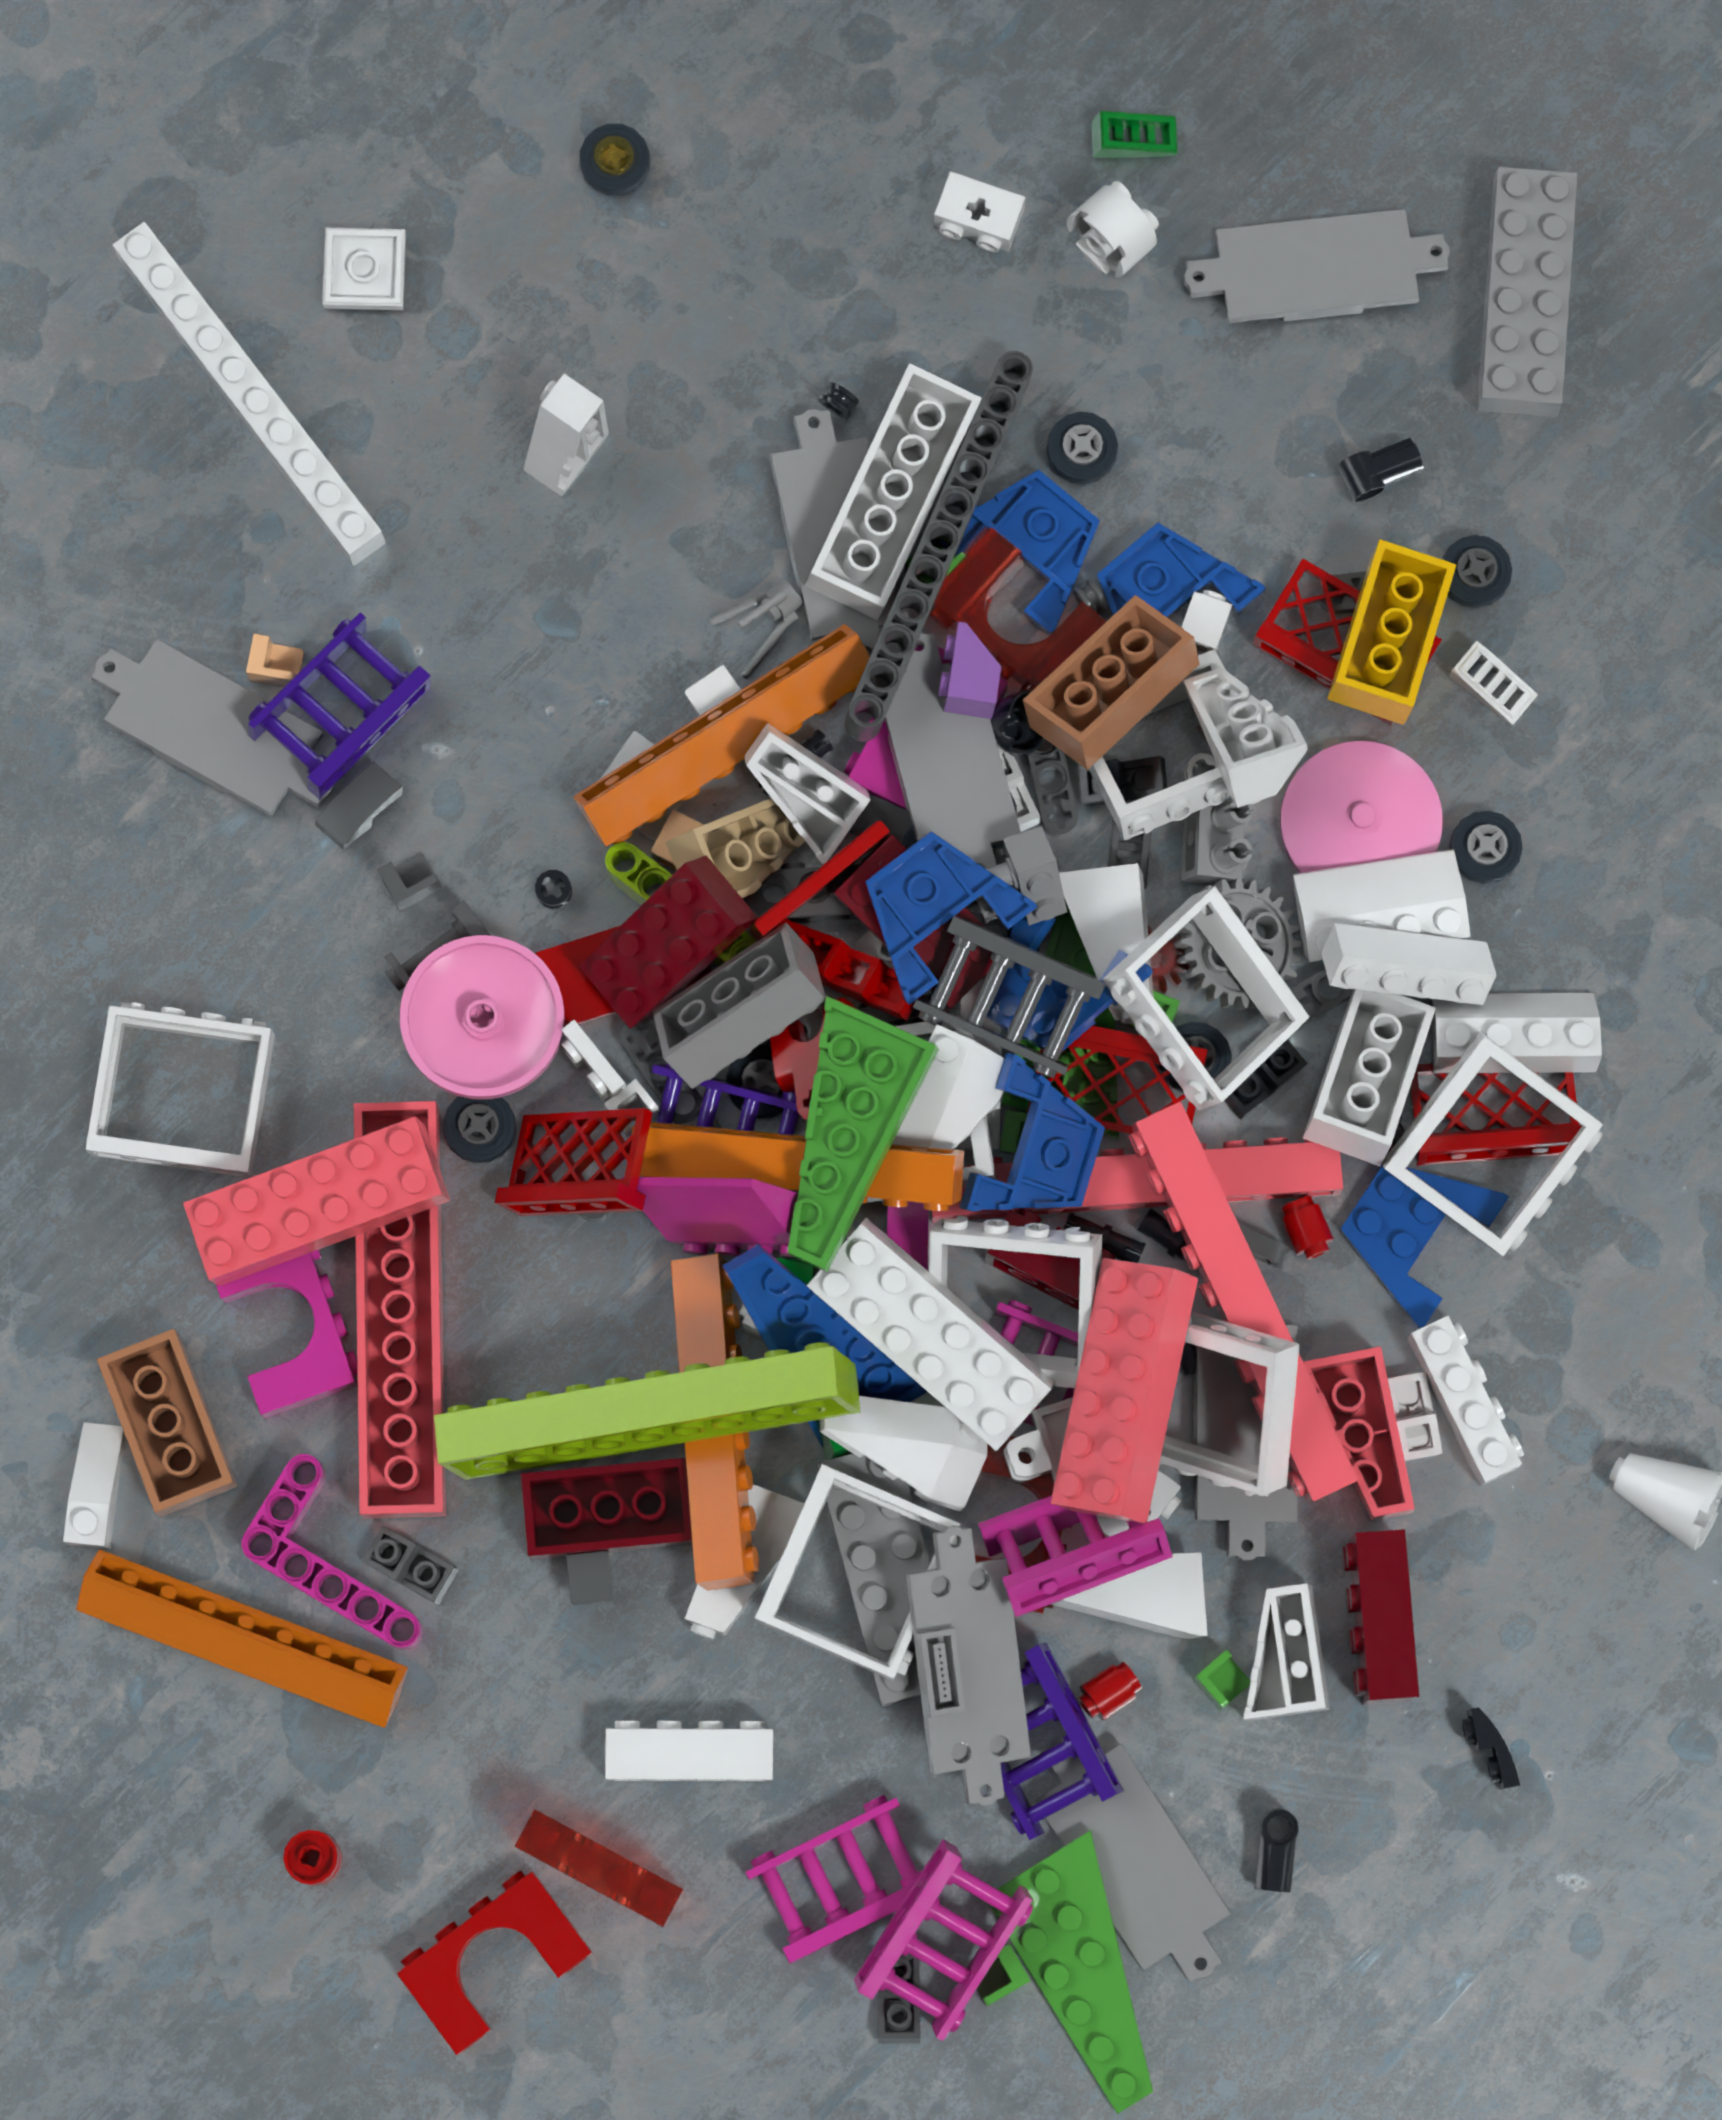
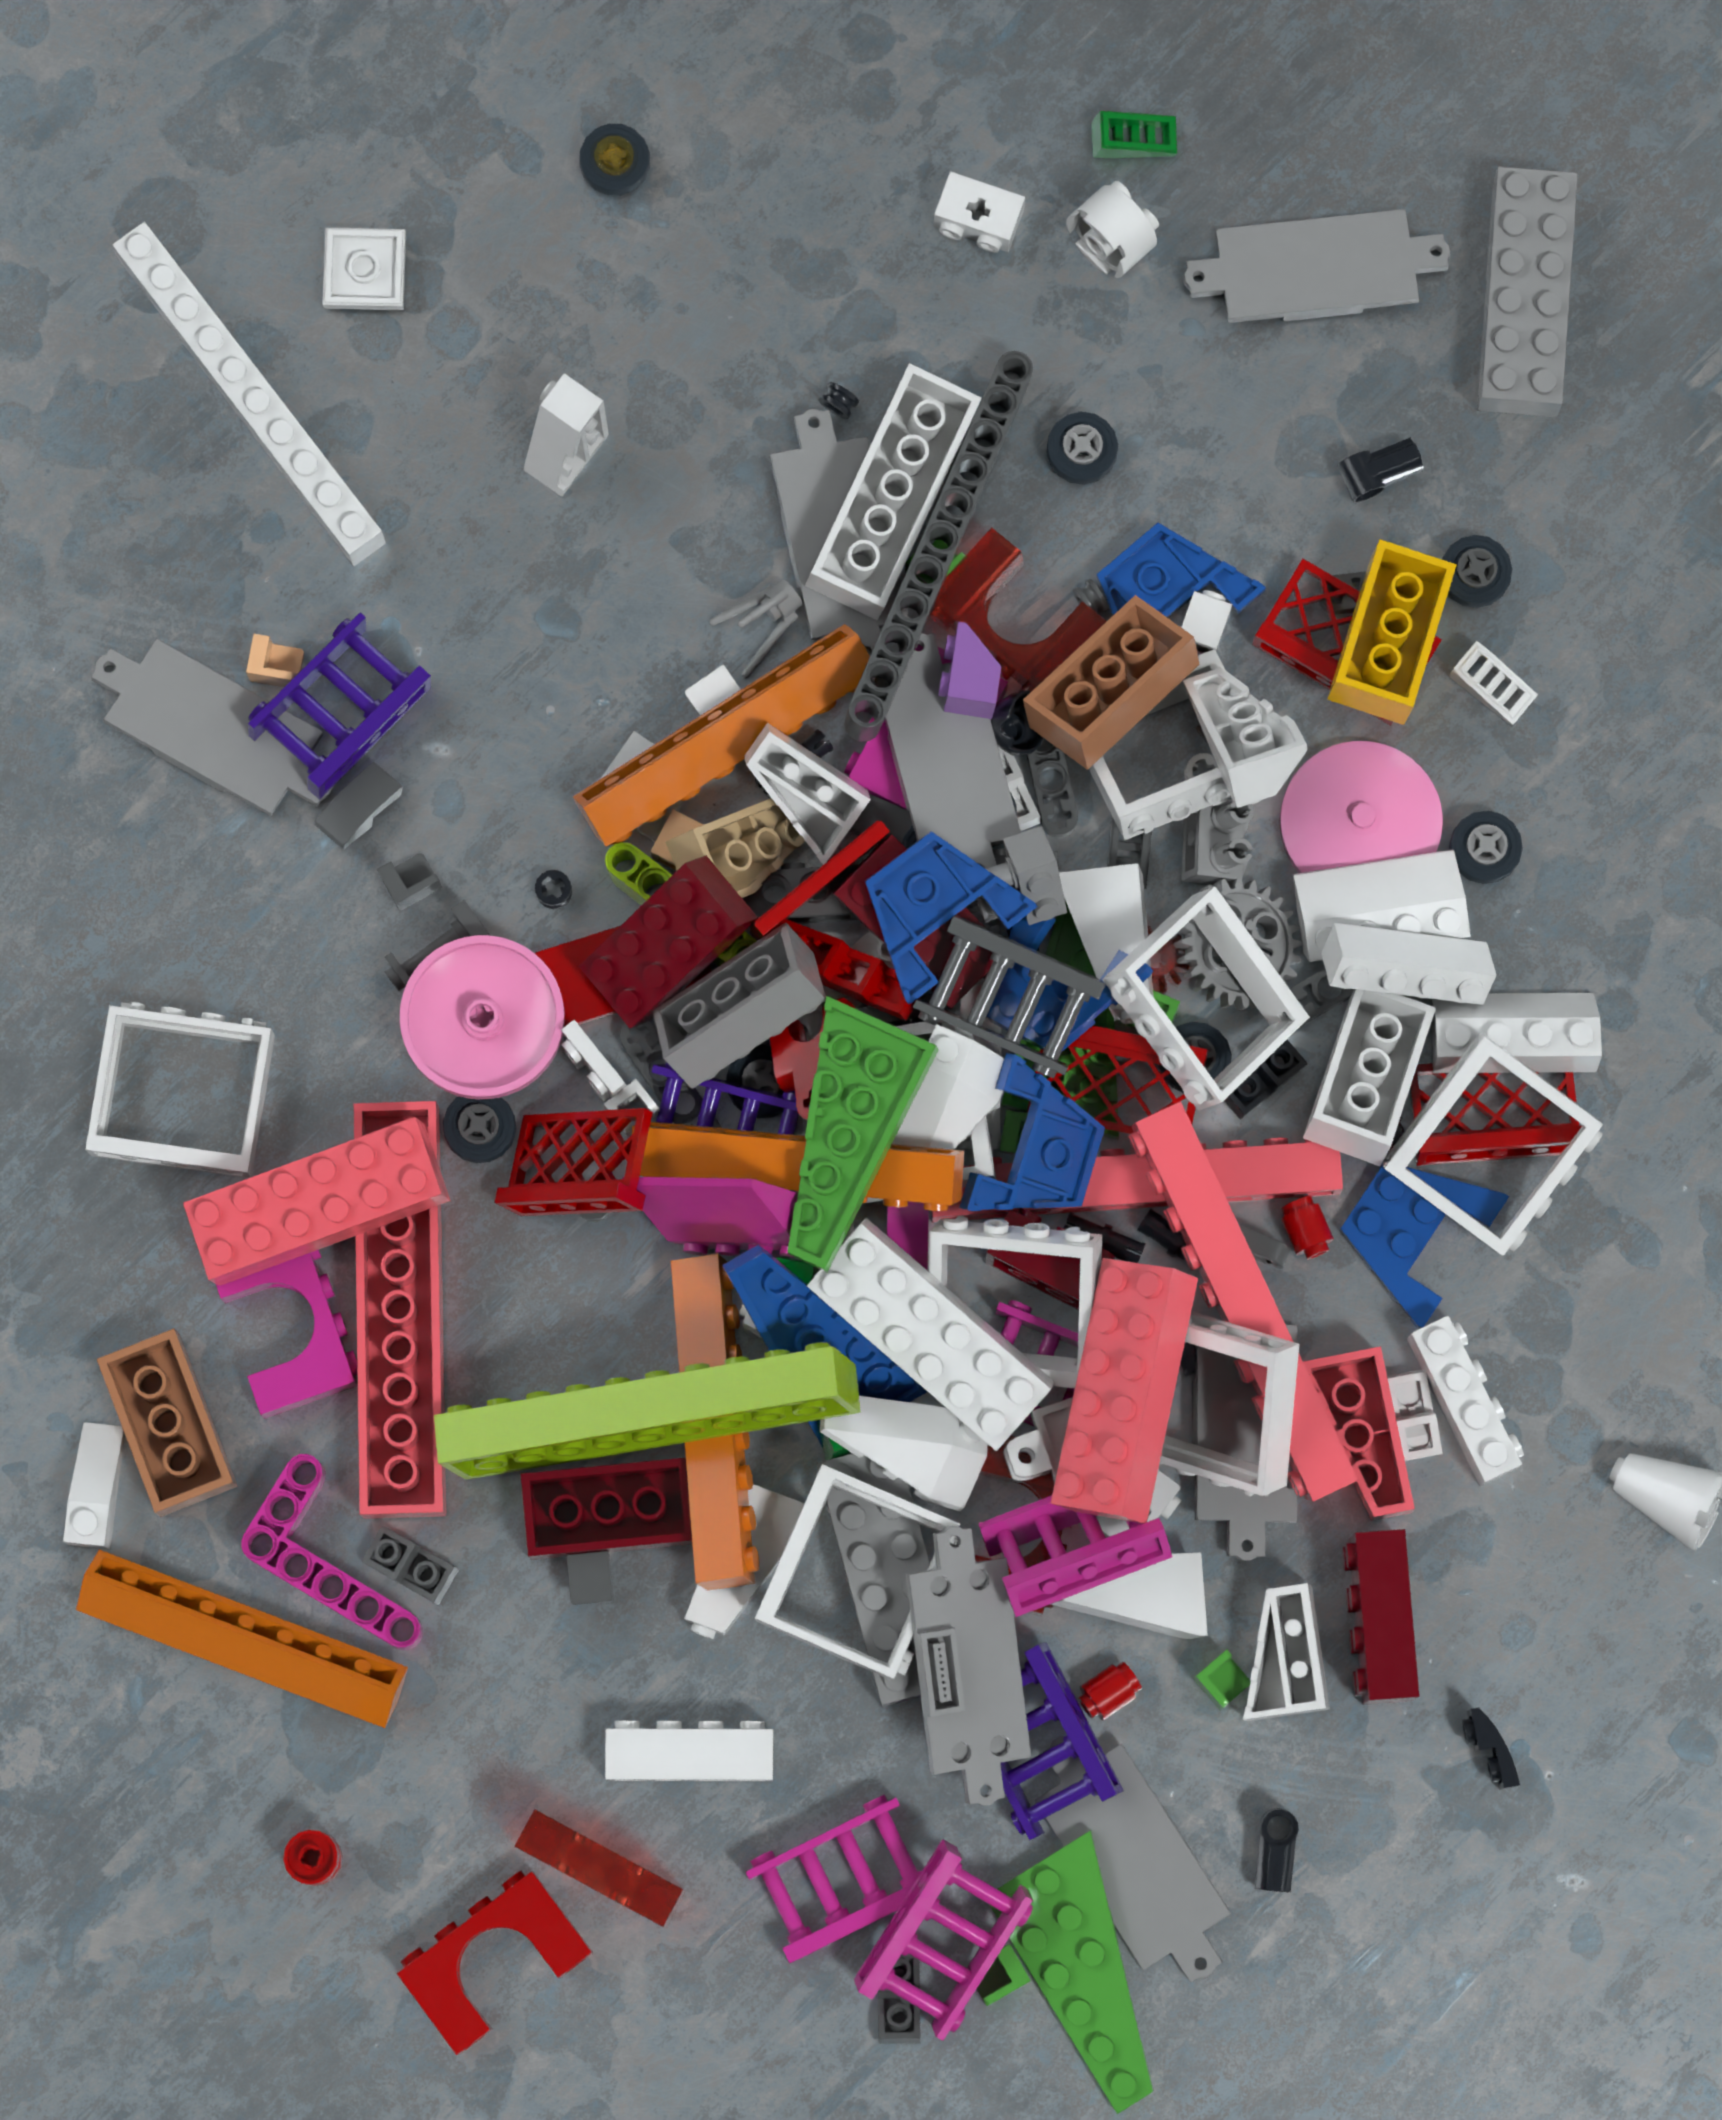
blue wing [934,469,1100,637] -> none
black slope [1078,756,1167,806] -> none

